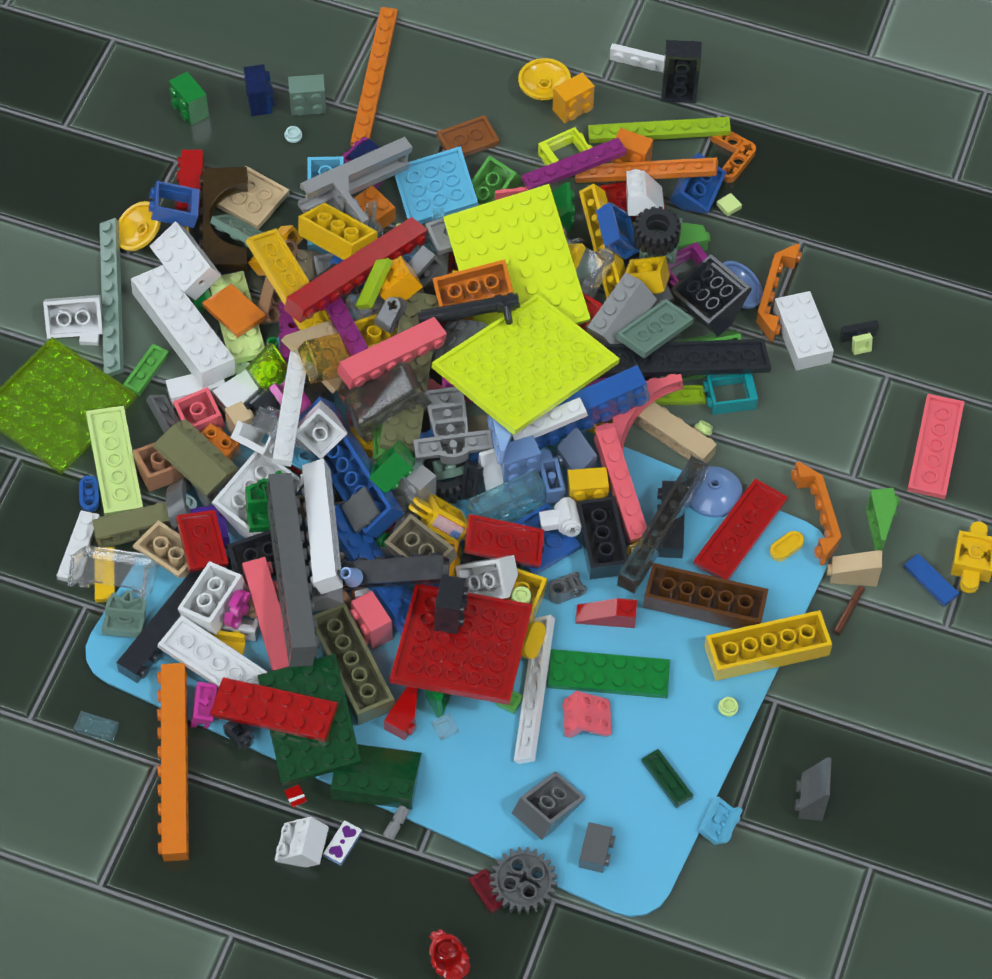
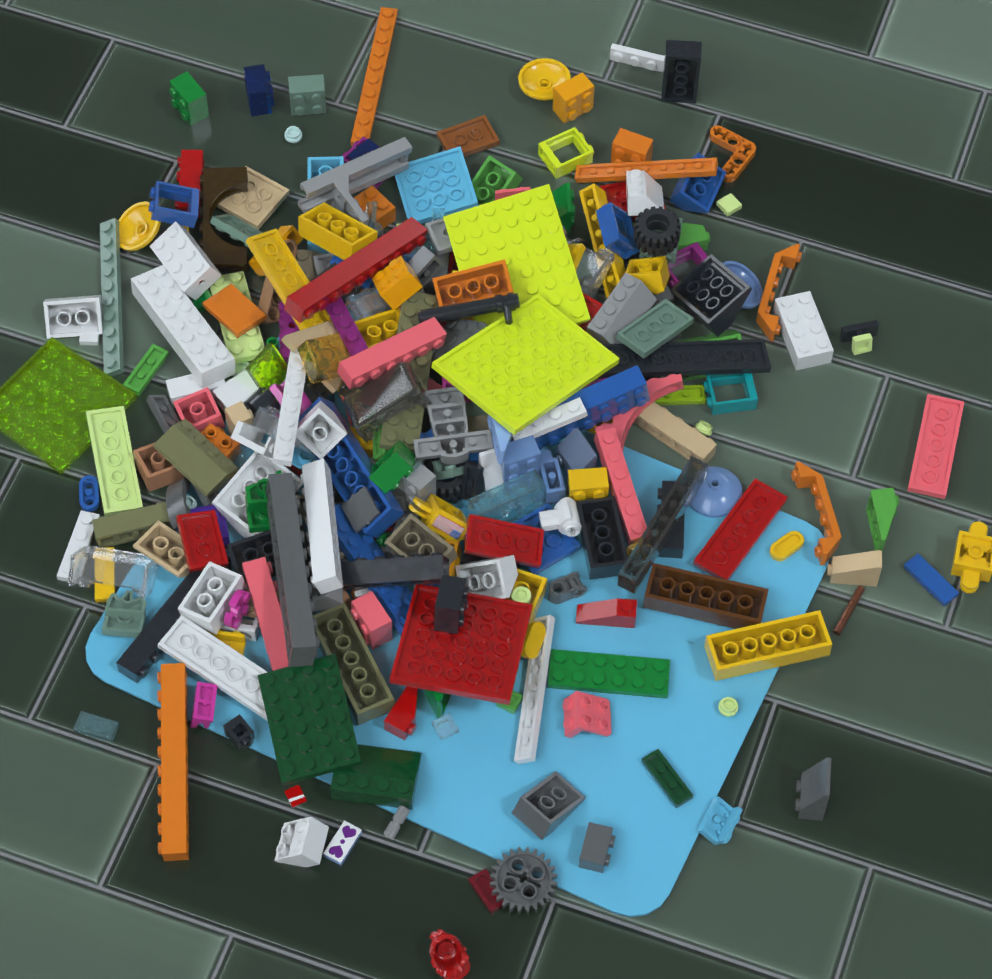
red plate [210,677,338,742] -> none
light blue cone [340,567,363,587] -> none
lime tile [355,258,392,310] -> none
dark grey piece [374,297,407,334] -> none
magenta plate [522,138,627,190] -> none
lime plate [588,117,731,143] -> none

